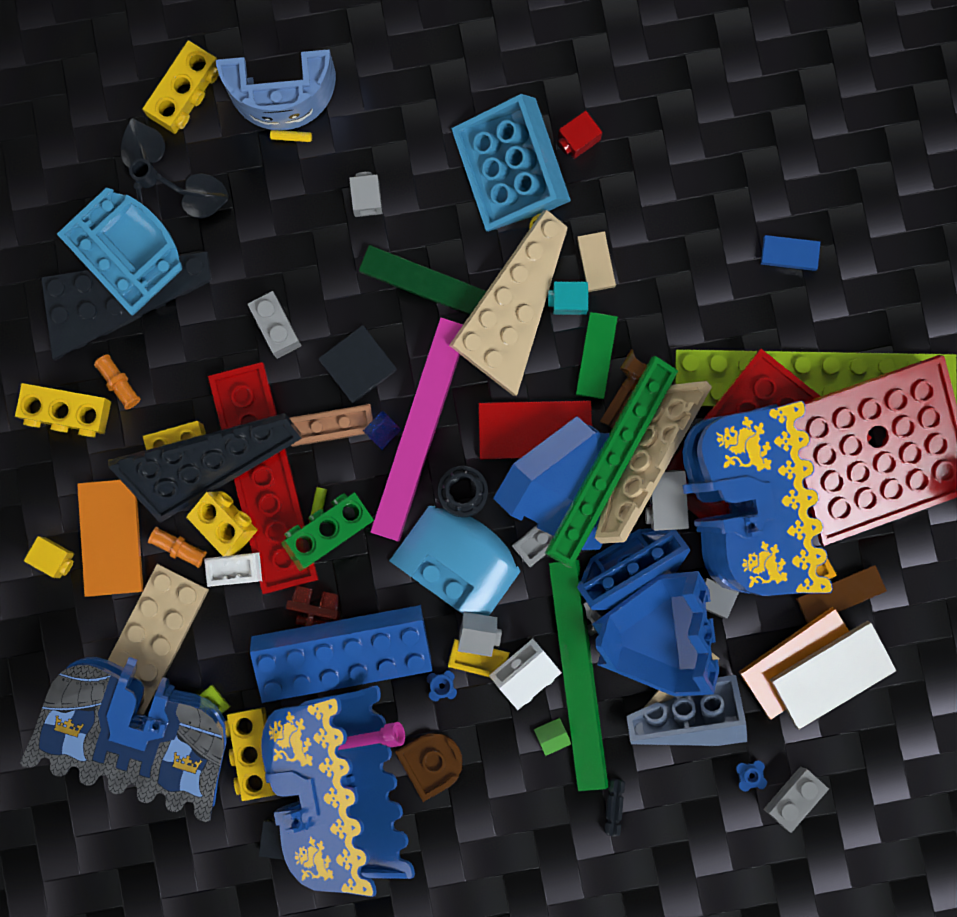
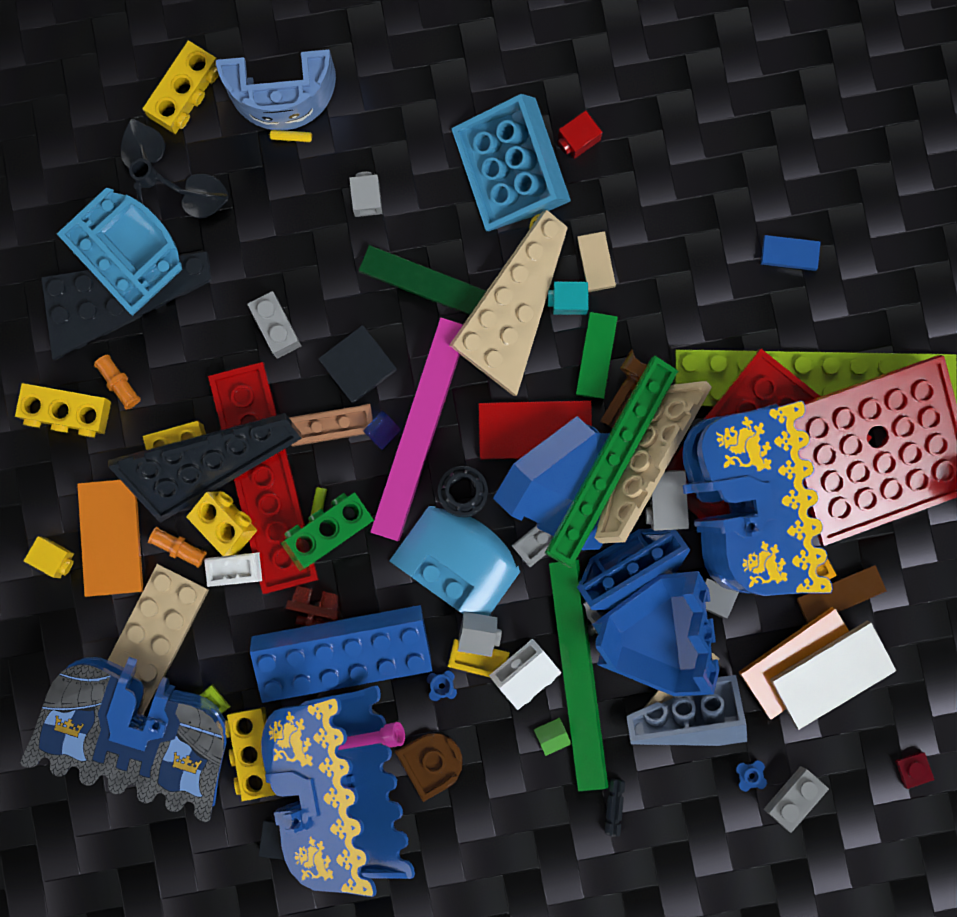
none -> dark red plate [895,752,934,789]

